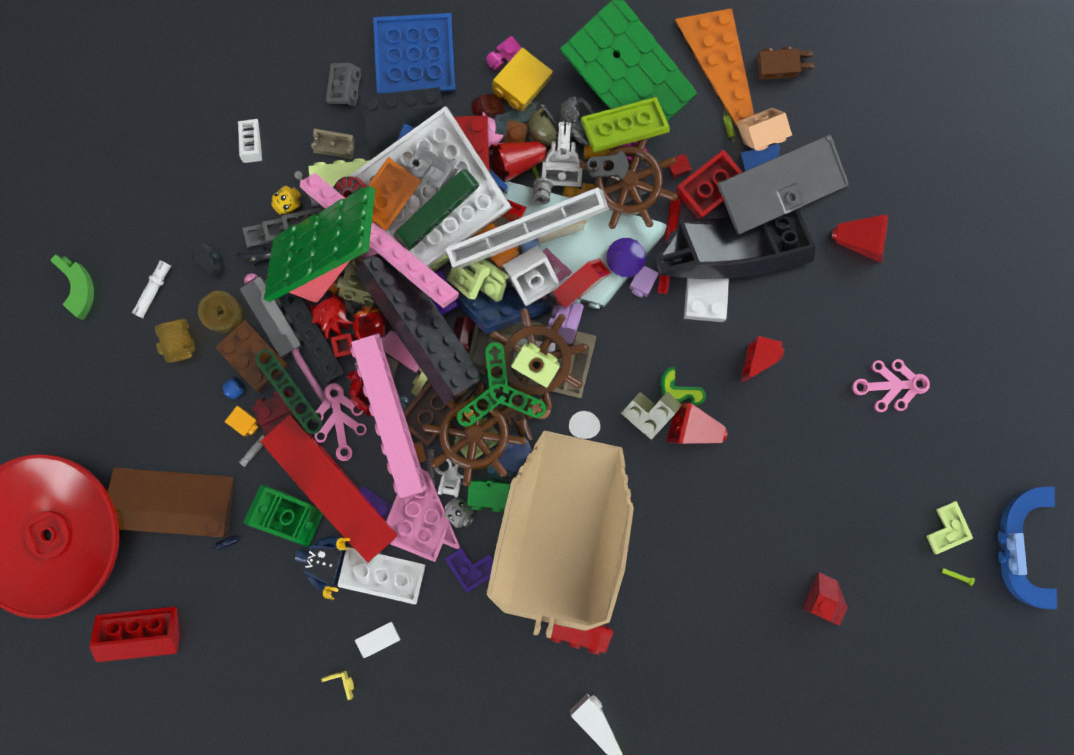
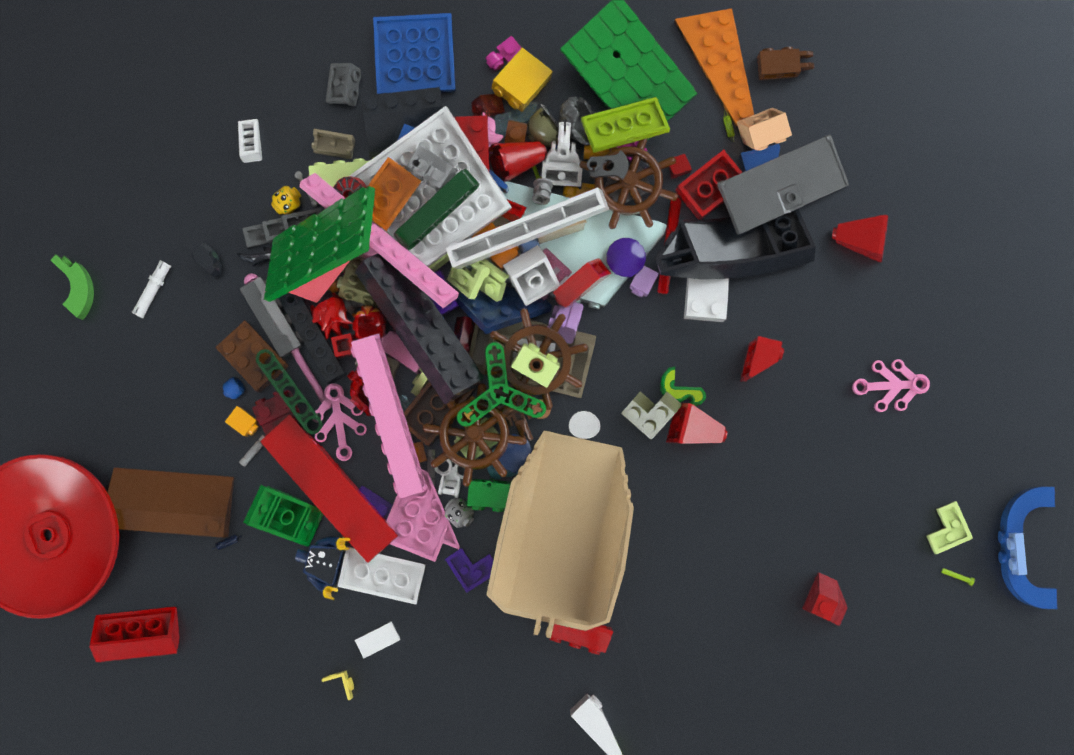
clear yellow brick [155,319,195,363] -> none
clear yellow brick [198,291,243,333] -> none

